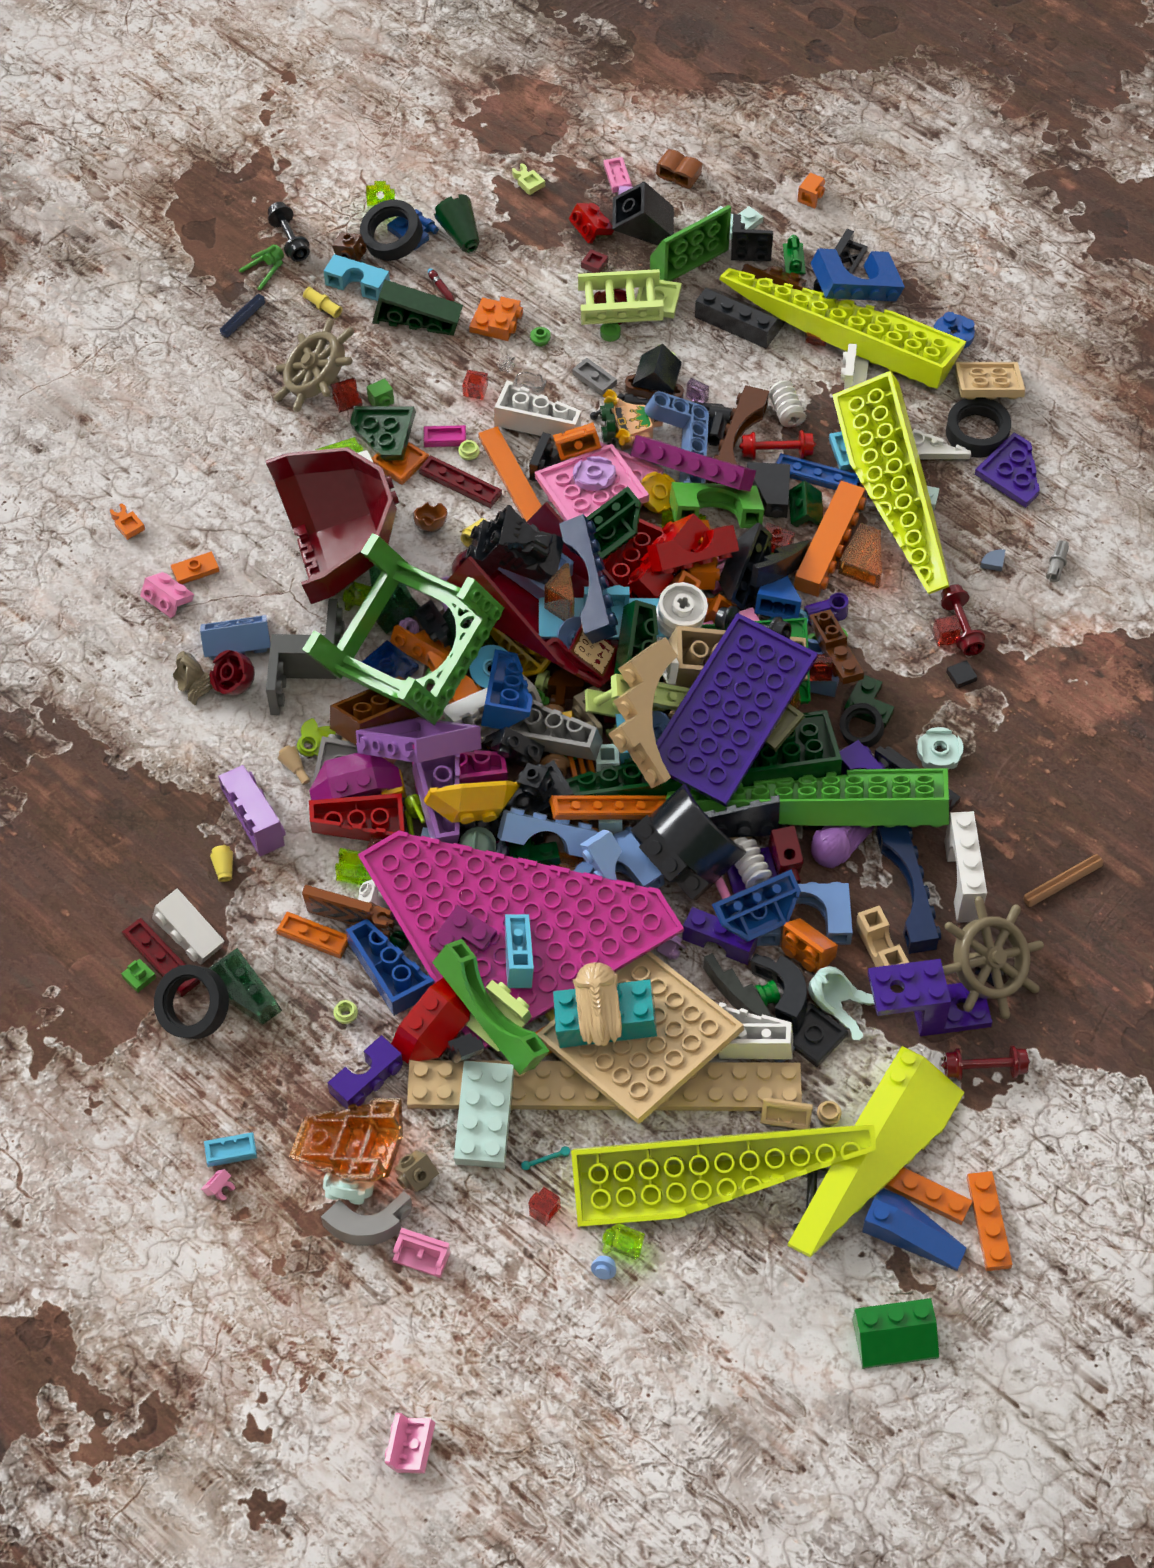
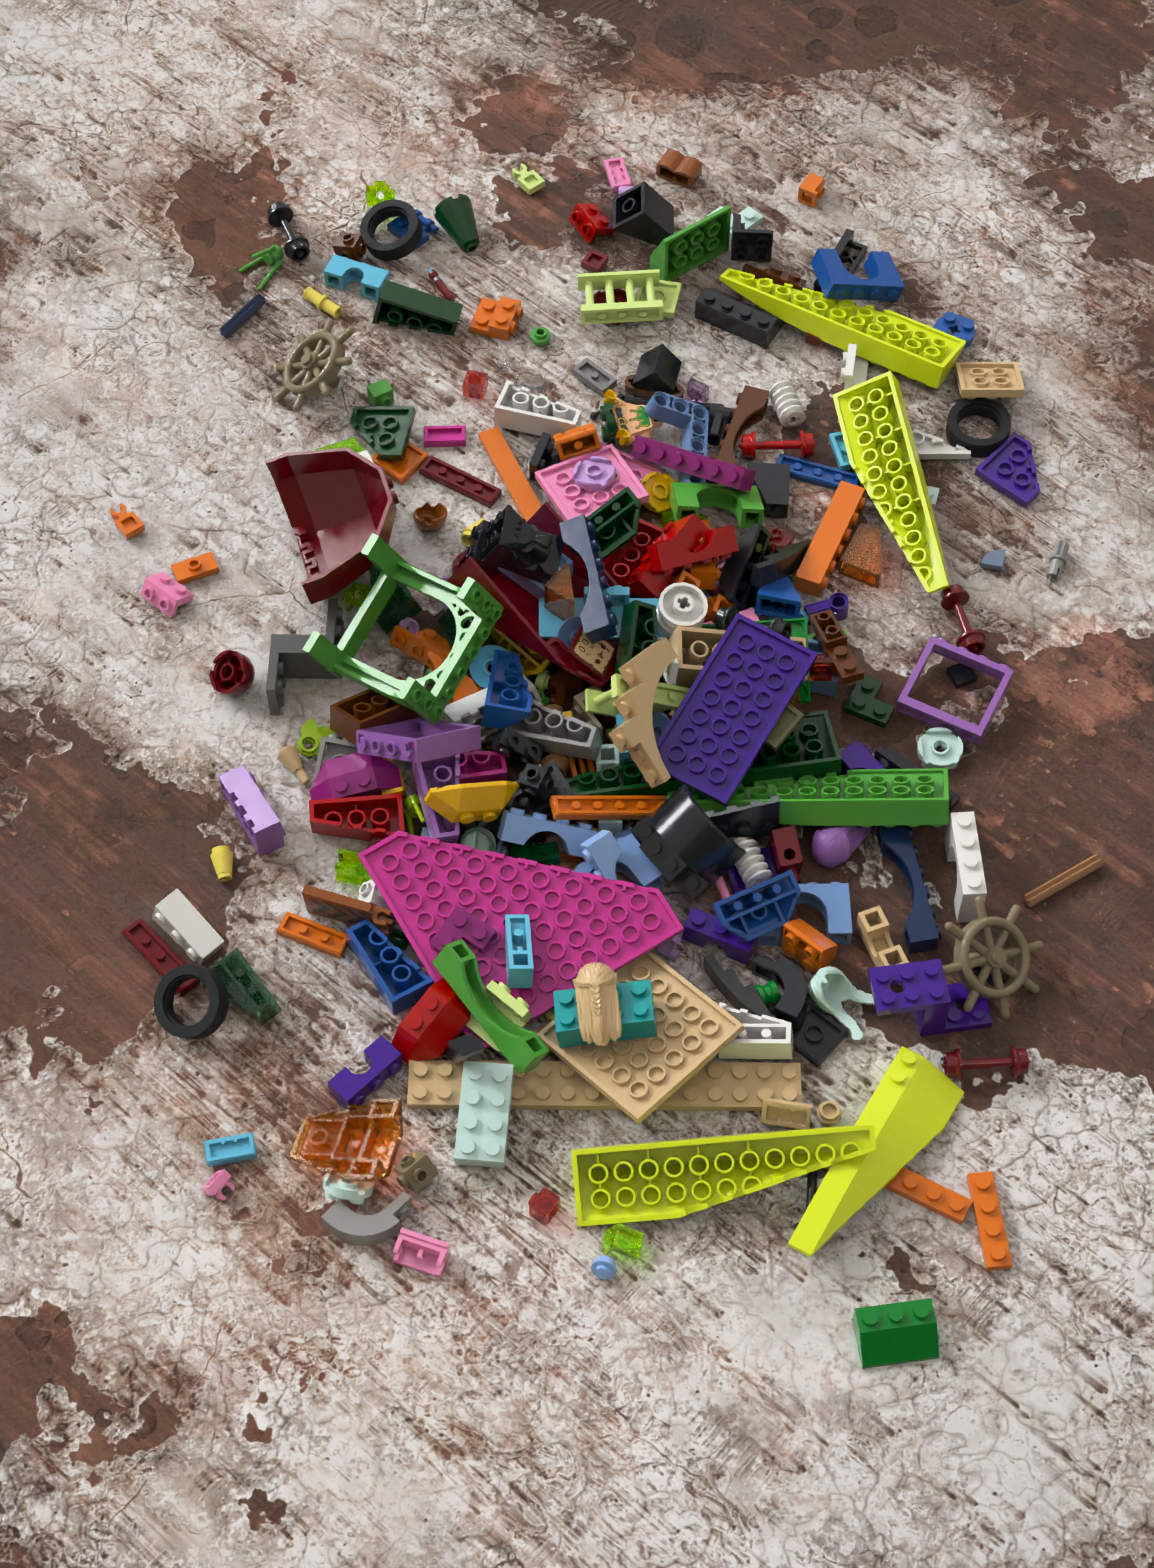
bright green tile [121,959,156,993] -> none
dark tan hair [173,651,213,706] -> none
medium blue slope [200,615,271,660] -> none
clear red panel [331,378,363,413] -> none
yellowish green plate [333,1000,358,1024] -> none
clear blue plate [362,640,419,680] -> none
bright pink bracket [385,1413,436,1473] -> none
black hinge [413,600,452,648] -> none
yellowish green plate [458,440,480,460] -> none
teal hinge [521,1146,570,1170] -> none
bright green tile [600,323,621,342] -> none
green hinge [783,235,806,274] -> none
dark green panel [789,481,823,528] -> none
black tyre [839,703,884,747] -> none
blue wedge [862,1189,967,1271] -> none
clear red plate [932,615,961,646] -> none
none -> medium lavender window [896,636,1014,746]

